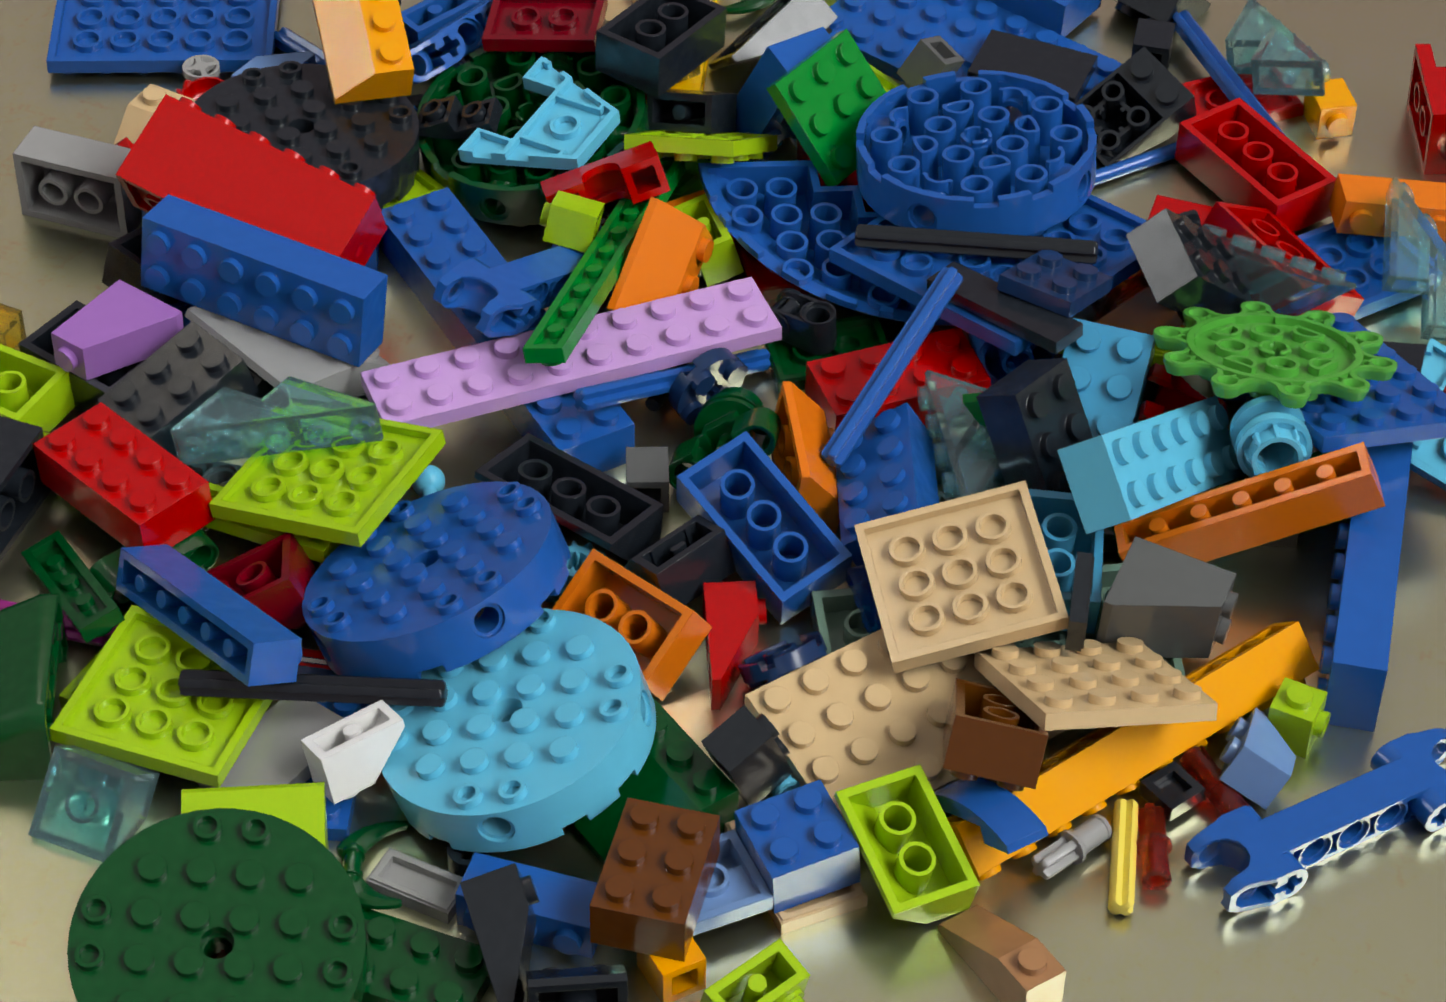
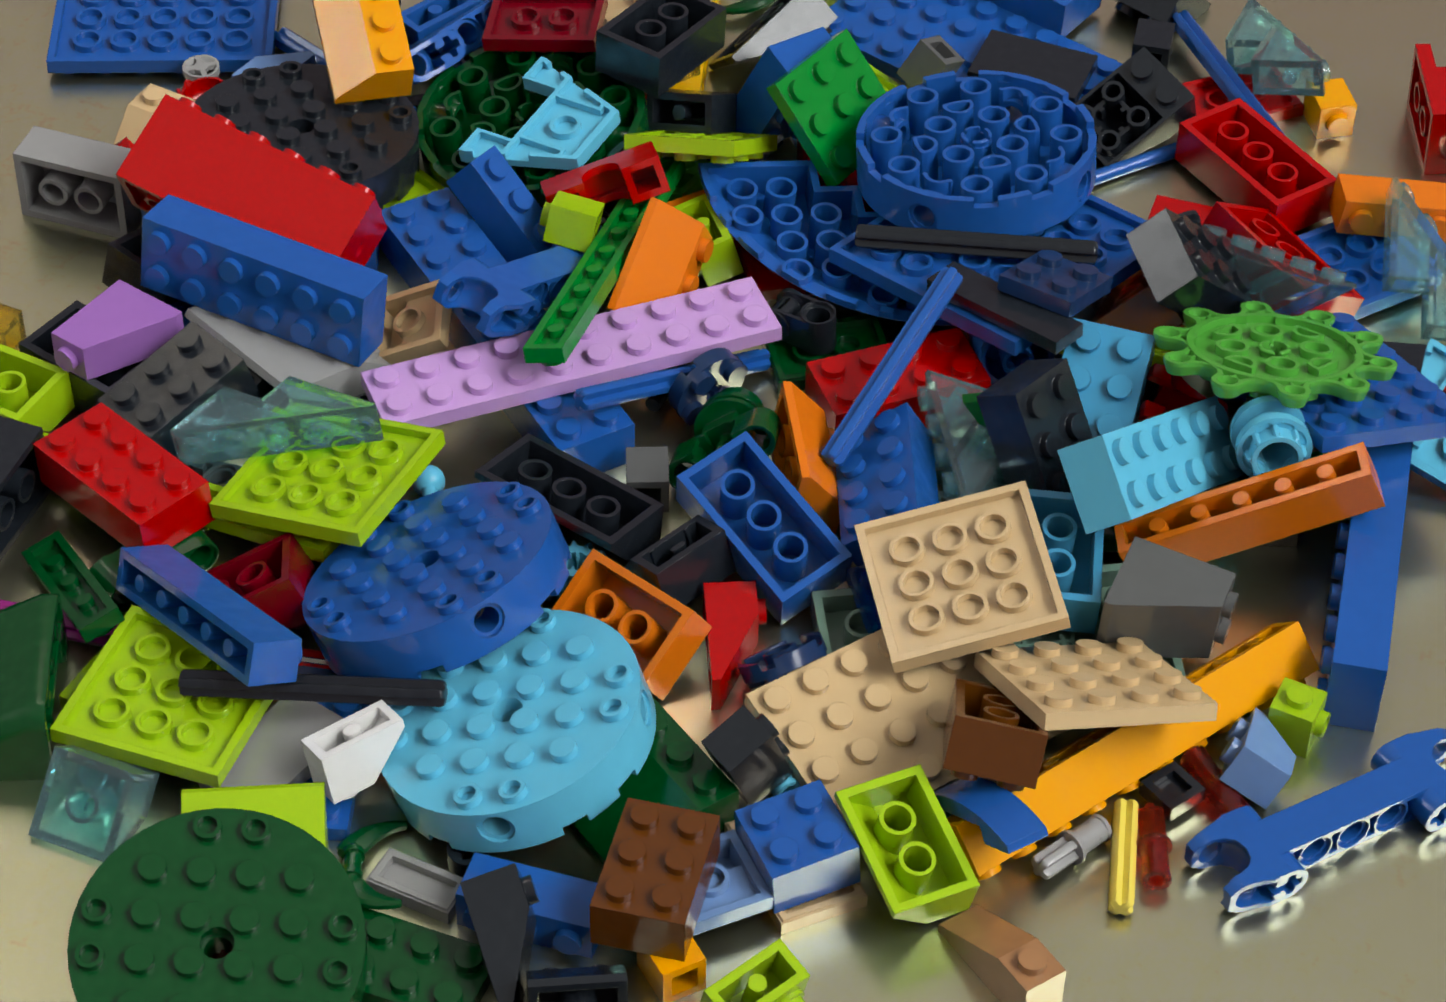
black slope [418,95,503,139] -> none
black tile [1065,551,1095,652] -> none
none -> tan plate [378,279,453,365]
none -> blue brick [446,145,553,262]

